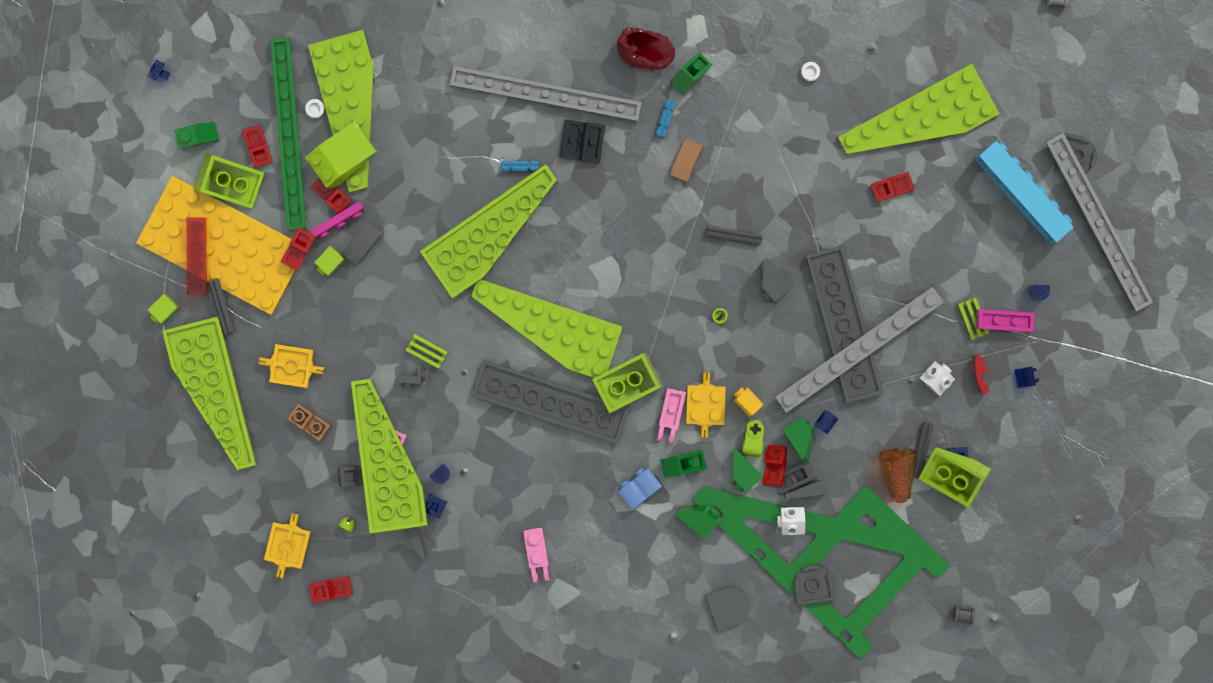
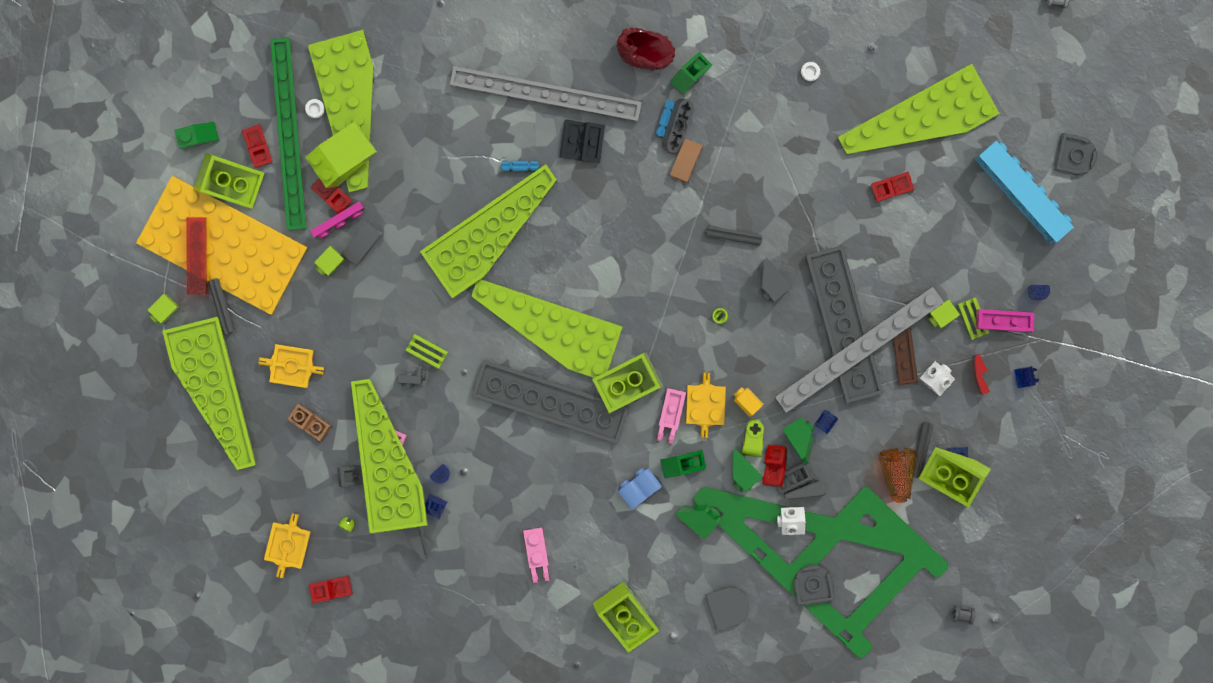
clear blue tile [147,59,170,81] -> none
red slope [280,227,316,272] -> none
light grey plate [1045,133,1153,311] -> none
none -> lime slope [593,581,659,653]
none -> dark grey beam [662,99,693,153]
none -> reddish brown tile [892,326,918,385]
none -> lime brick [928,299,960,329]

